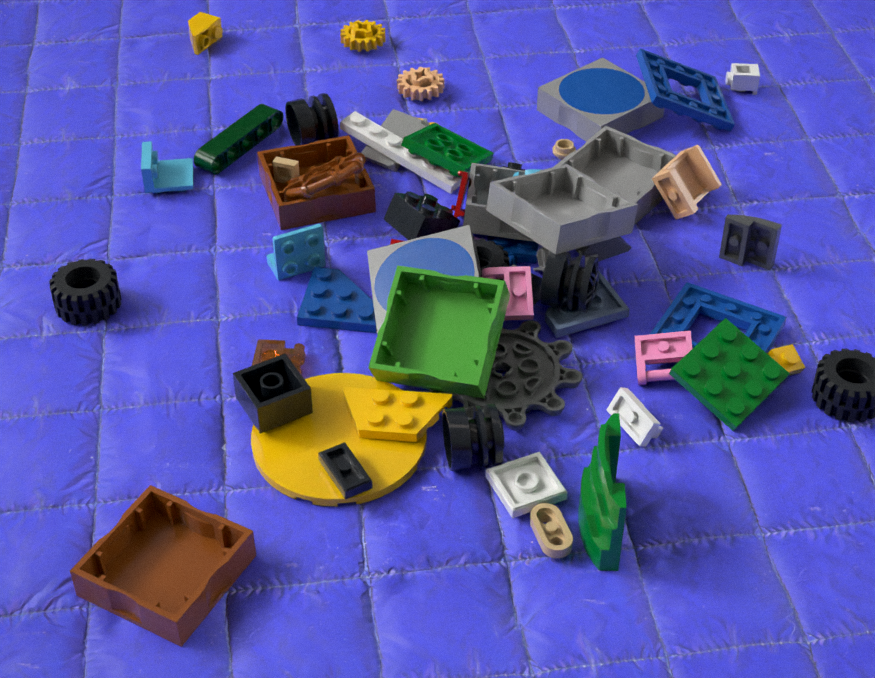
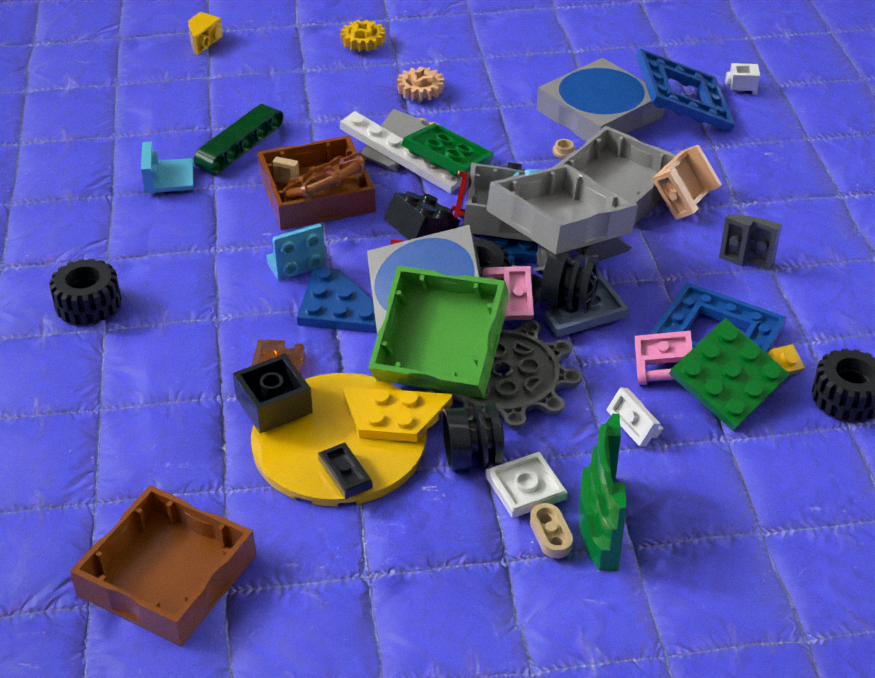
black wheel [285,93,339,146] -> none

